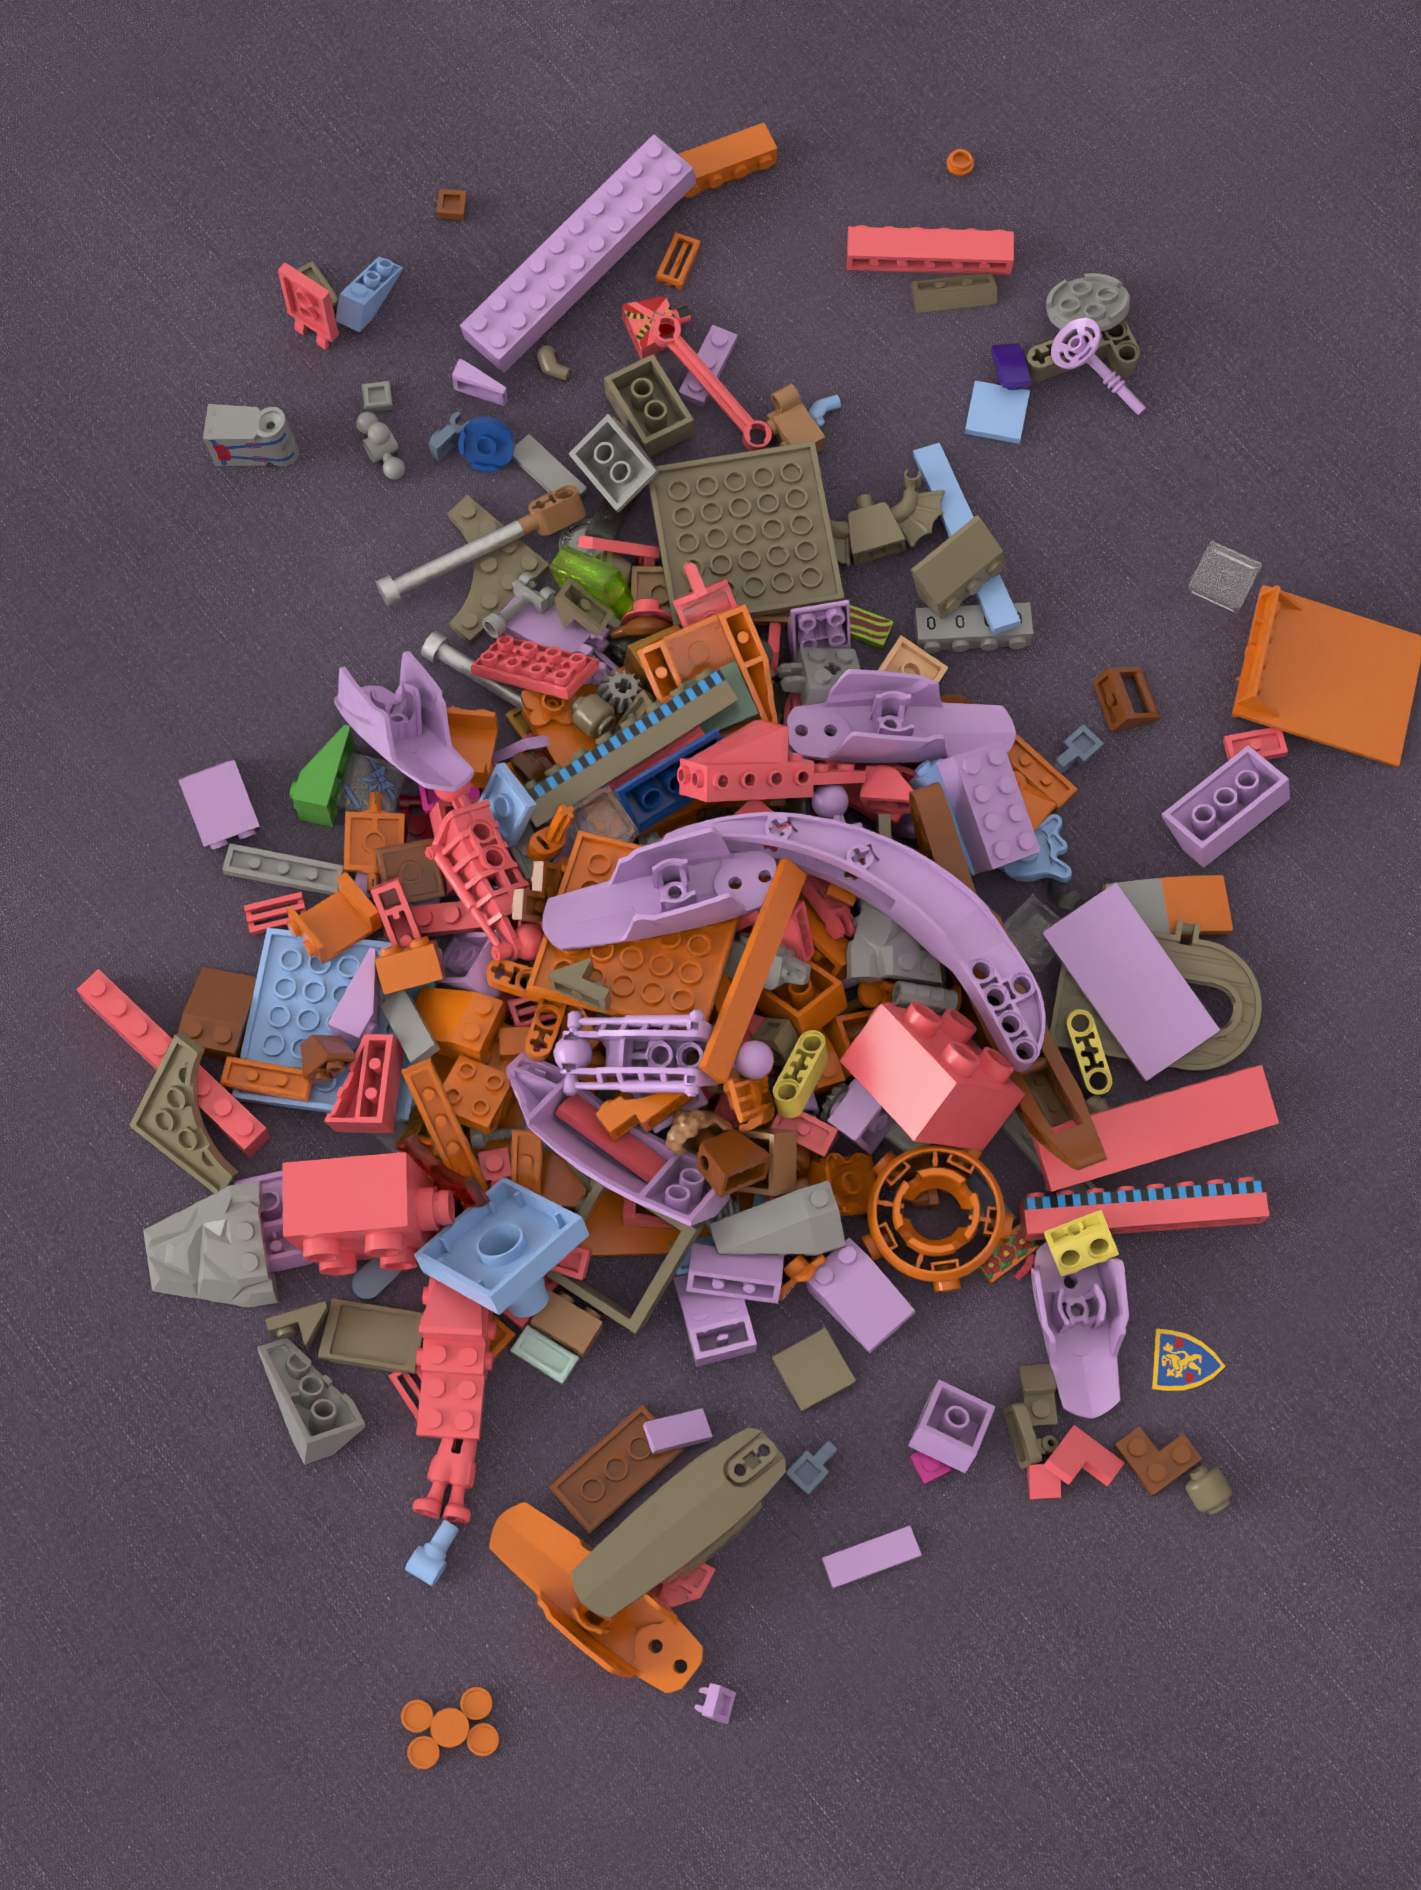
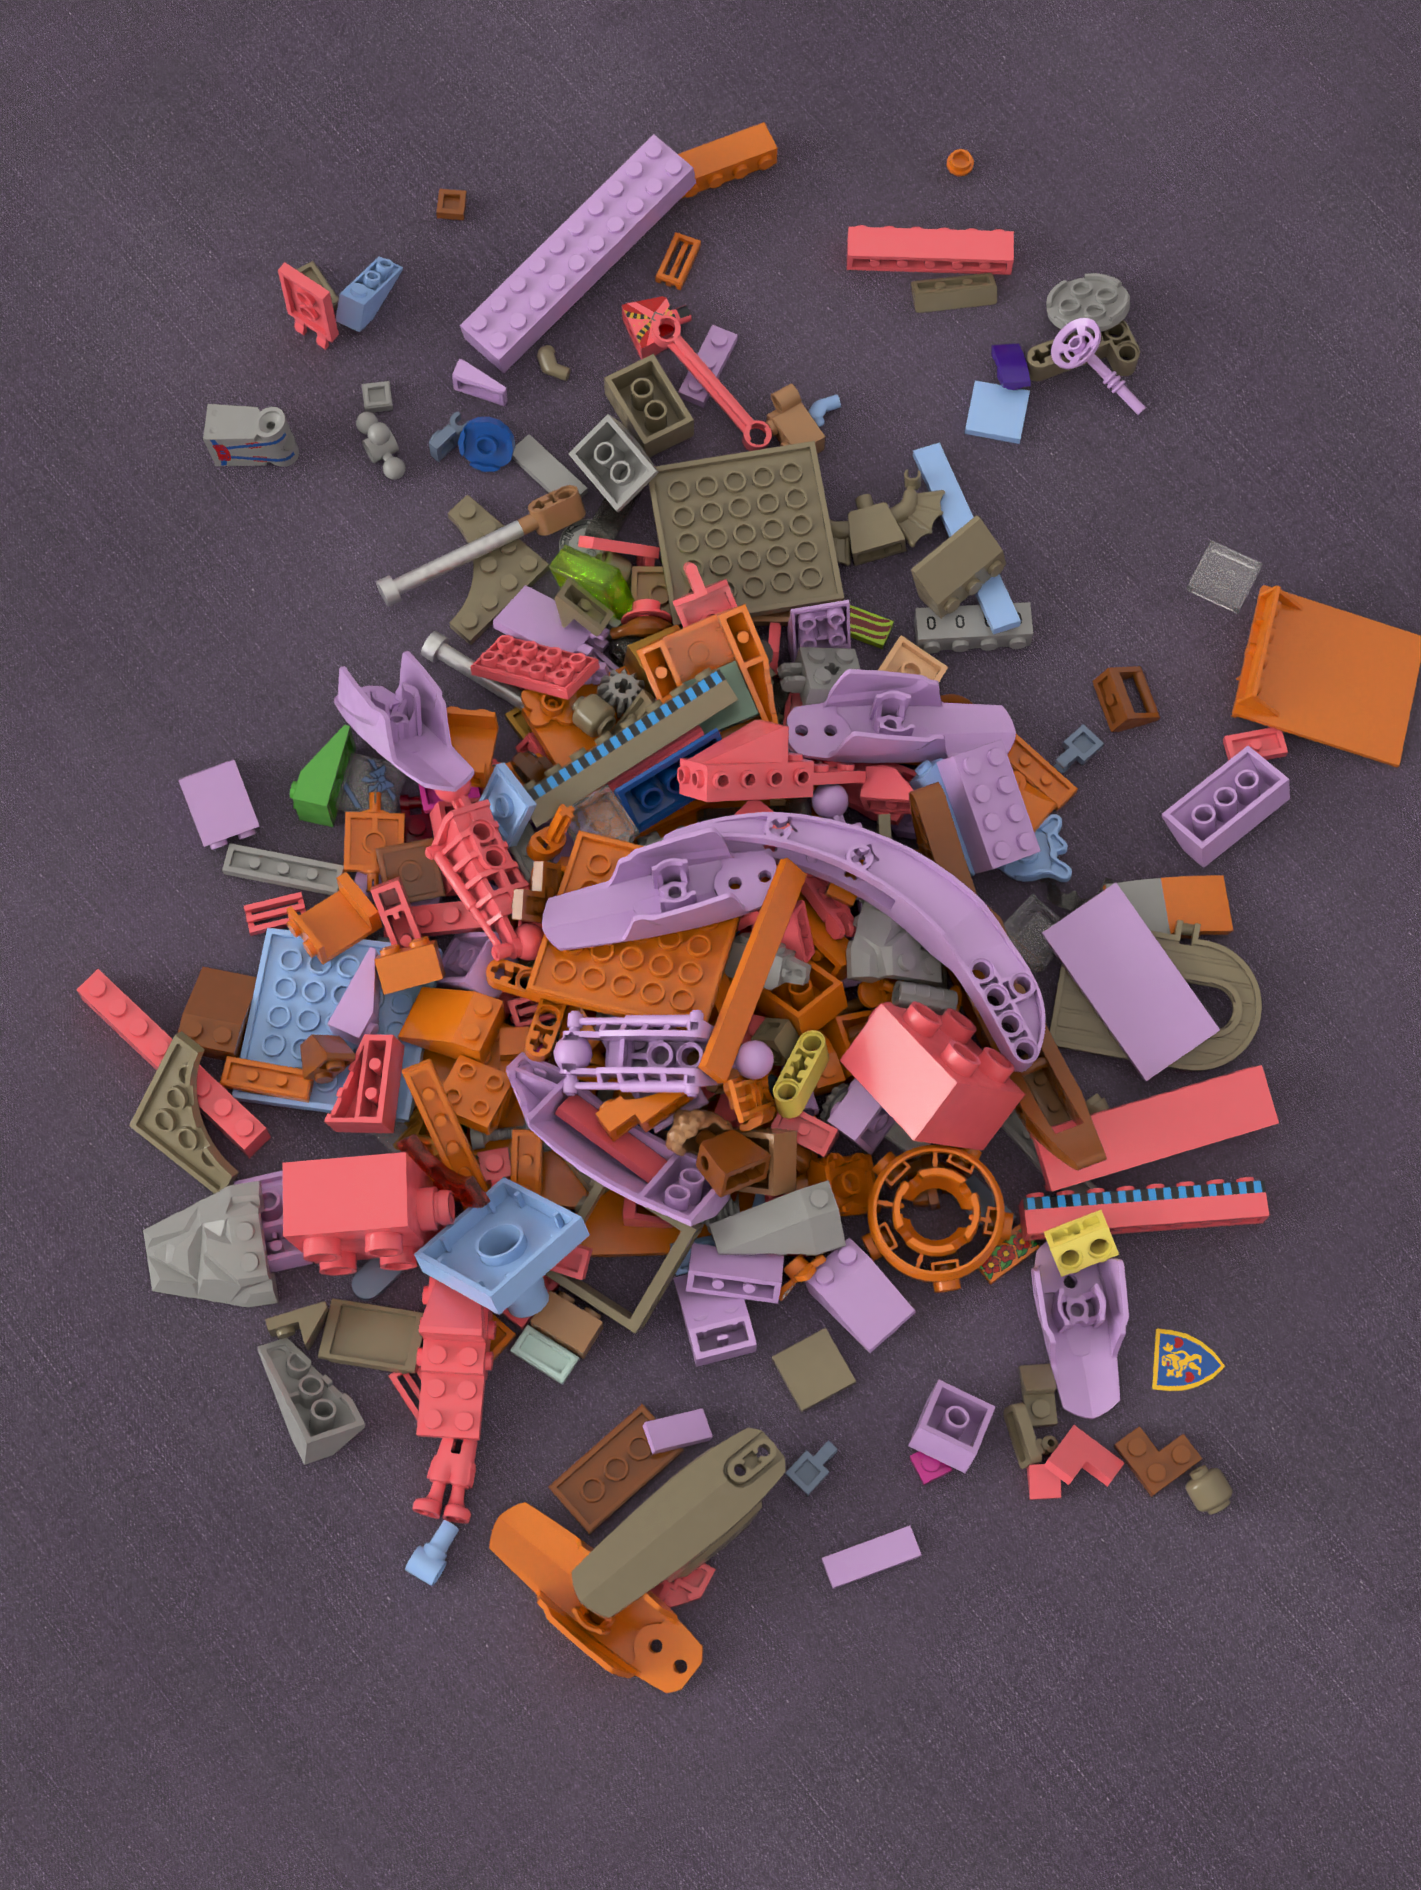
light grey tile [380,989,440,1065] -> none
orange piece [401,1687,499,1770] -> none
light grey bar [482,572,557,638] -> none
lavender tile [493,735,550,763] -> none
dark tan slope [548,958,611,1012] -> none
lavender tile [695,1683,736,1724] -> none
coral leg [1013,1253,1036,1281] -> none
light yellow beam [1065,1009,1112,1095] -> none

